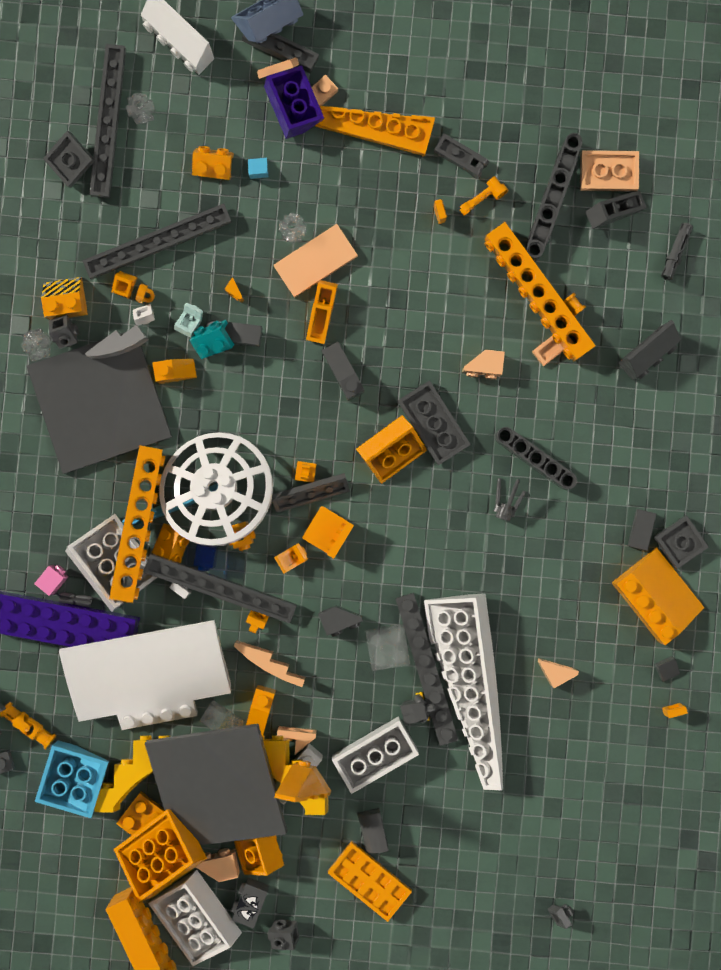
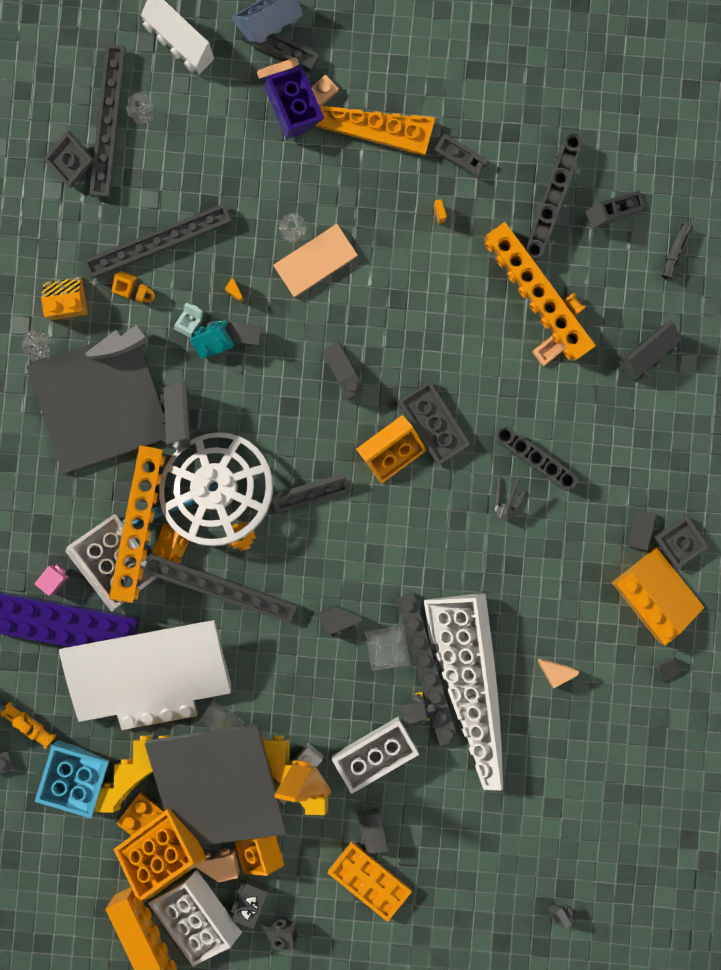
dark grey brick [49,314,79,349] -> none
dark grey piece [59,592,93,607] -> none
white plate [132,304,155,326] -> none
light orange slope [152,359,197,384] -> none
white plate [169,583,192,599] -> none
light orange bracket [192,146,234,180] -> none
clear blue brick [194,544,219,571] -> none
light nougat slope [234,640,305,687] -> none
light orange tile [246,610,269,634] -> none
light orange slope [246,685,276,735] -> none
medium azure slope [248,158,269,179] -> none
light orange bracket [274,543,308,574] -> none
light nougat slope [277,726,317,755] -> none
light orange tile [295,461,317,483] -> none
light orange bracket [302,506,354,559] -> none
light orange slope [306,280,338,344] -> none
light orange brick [460,176,509,216] -> none
light nougat slope [462,350,505,379] -> none
light nougat plate [580,150,639,191] -> none
light orange tile [662,703,688,718] -> none
none -> dark grey slope [160,381,191,449]

